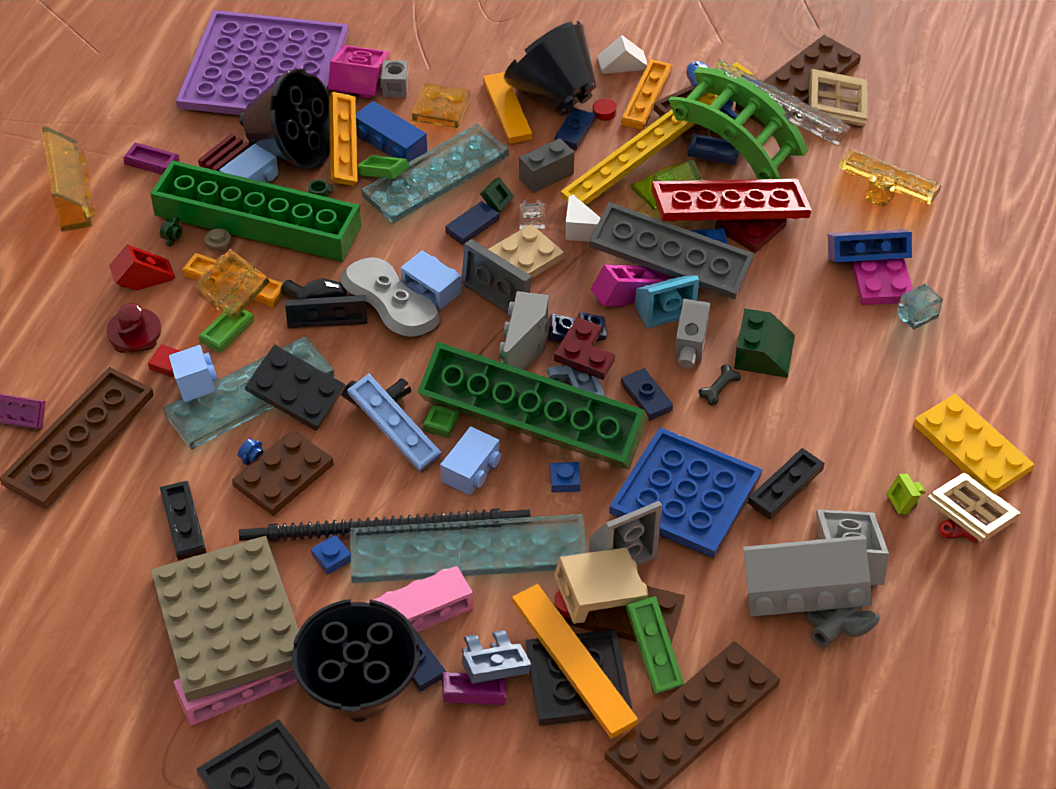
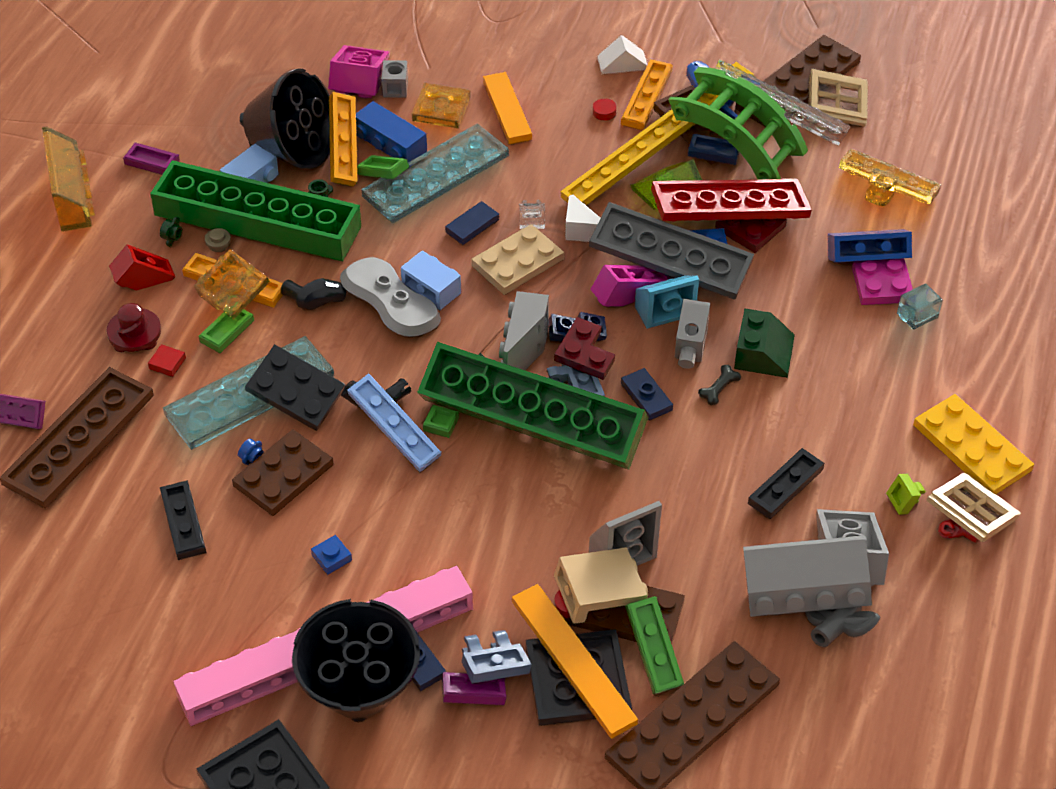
dark tan plate [151,536,299,702] -> none
light blue brick [169,345,218,402] -> none
medium lavender plate [176,10,349,115] -> none
dark red tile [198,133,250,172] -> none
black hose [239,508,531,542] -> none
black plate [285,295,367,328] -> none
clear light blue plate [350,514,588,583] -> none
light blue brick [440,426,502,496] -> none
dark grey plate [461,239,532,313] -> none
dark green plate [480,177,514,212] -> none
black cone [503,20,596,116] -> none
dark grey brick [519,138,574,193] -> none
blue plate [550,462,580,492] -> none
dark blue plate [554,107,595,150] -> none
blue plate [609,427,763,558] -> none

